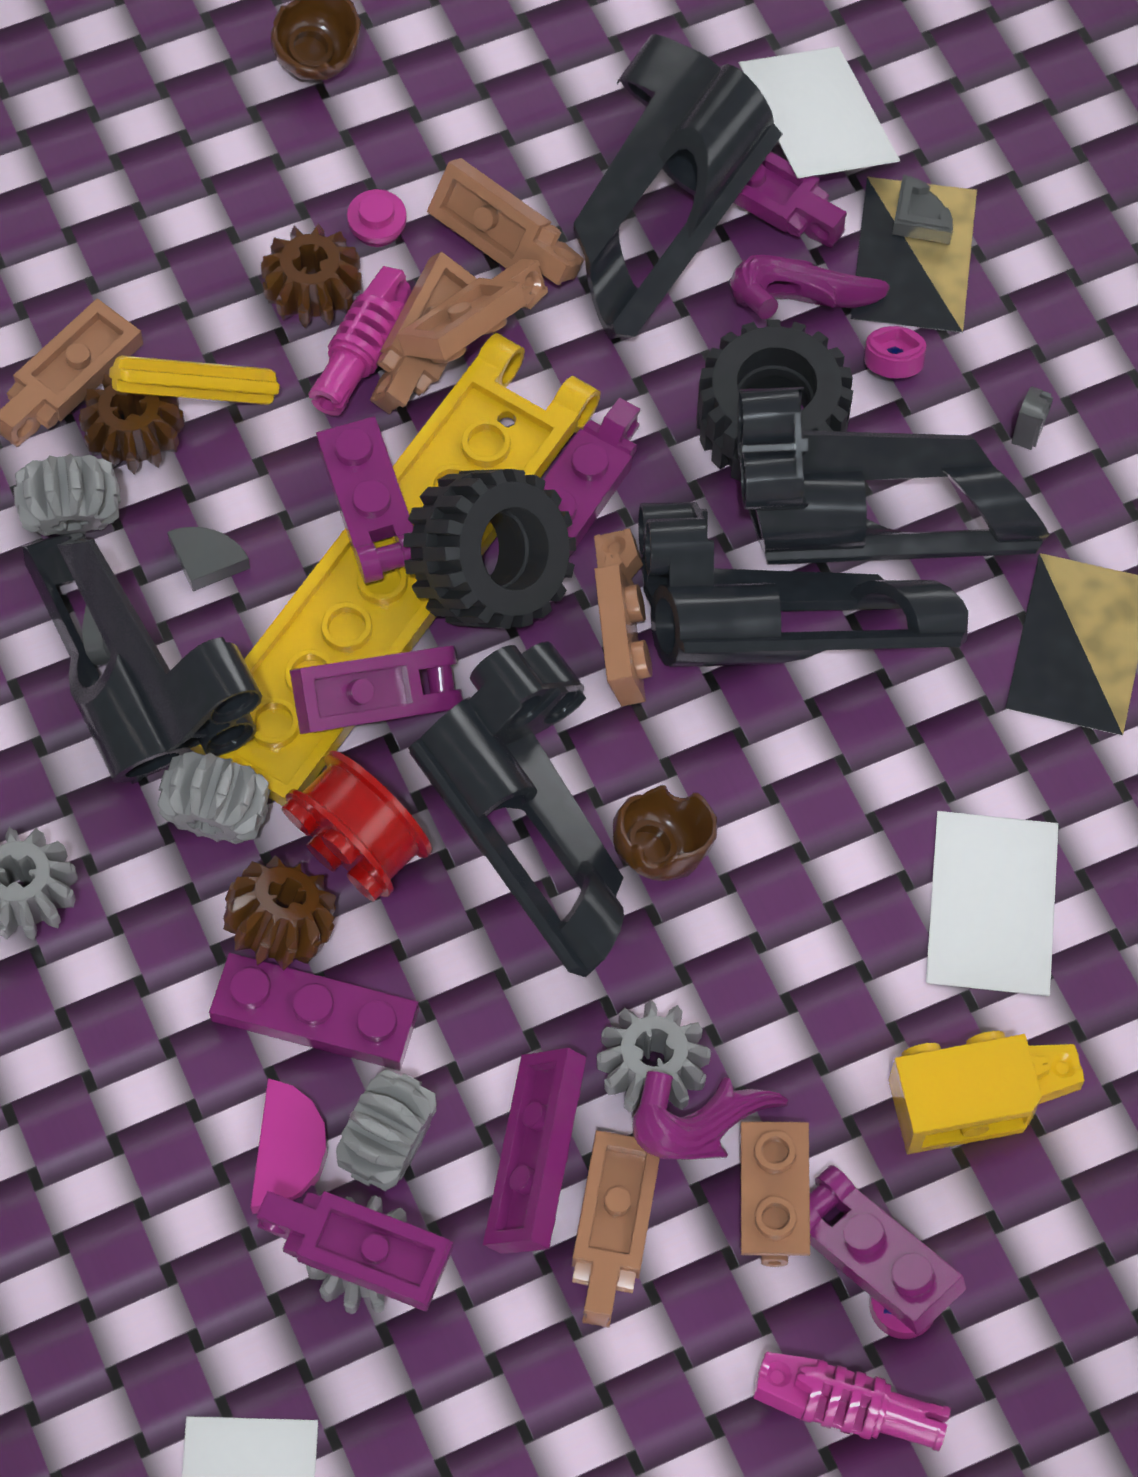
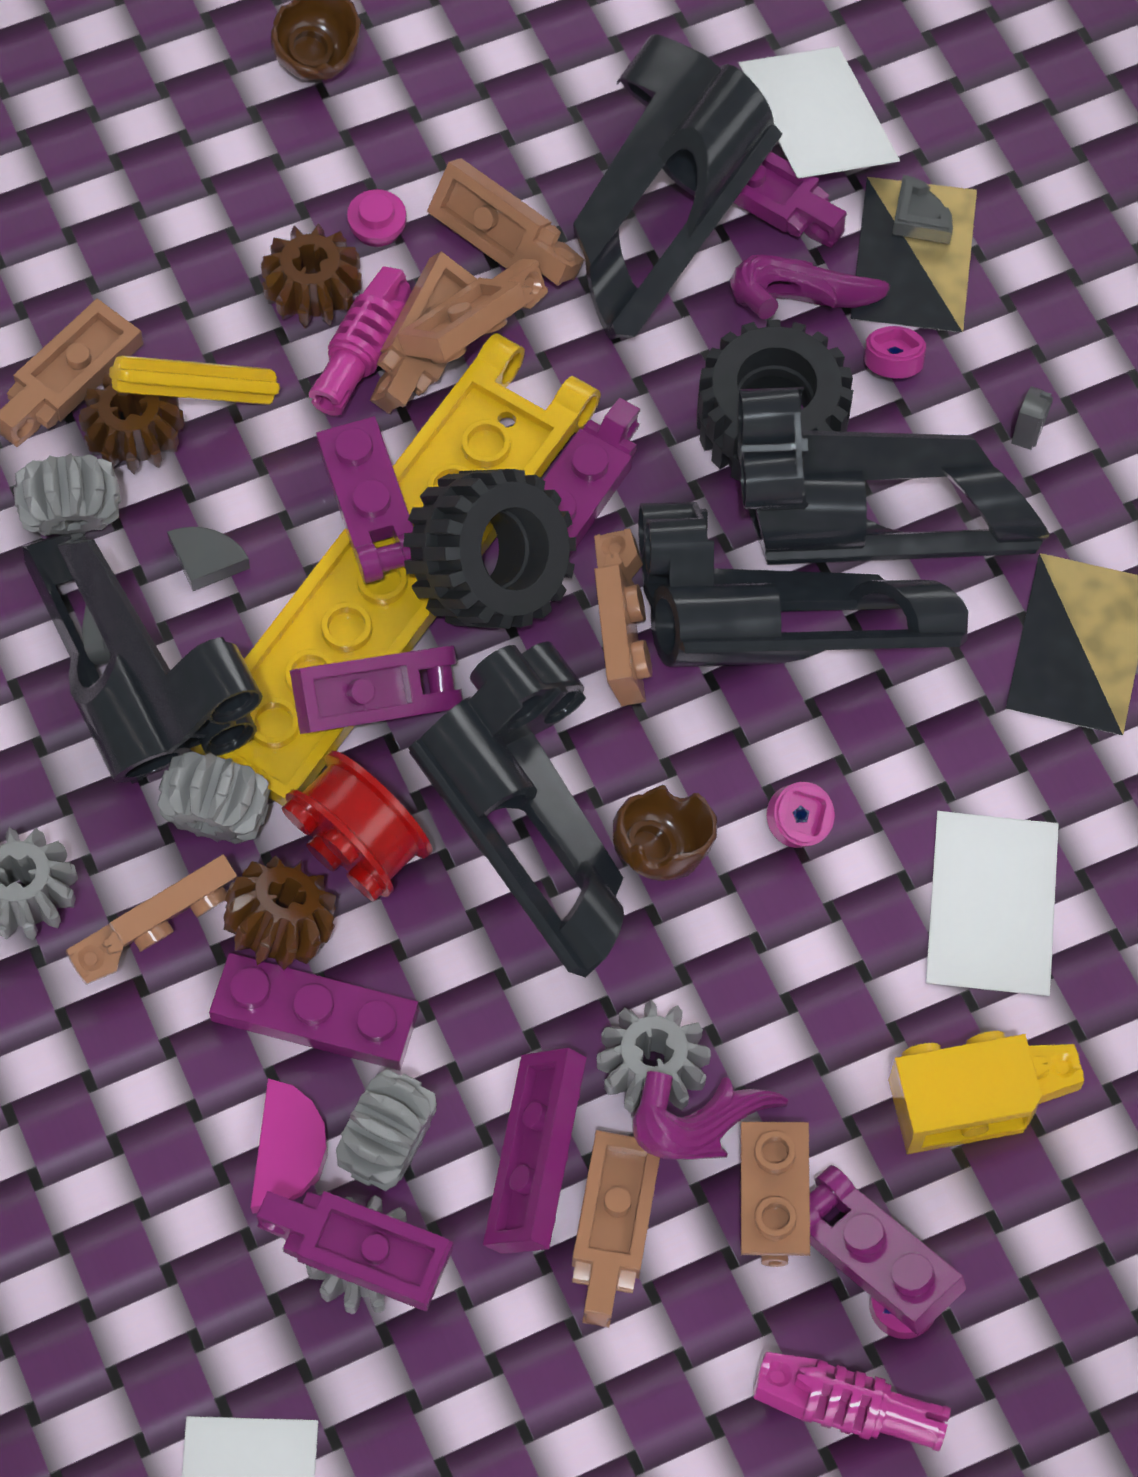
none -> nougat hinge [66,854,237,985]
none -> dark pink tile [766,782,835,848]

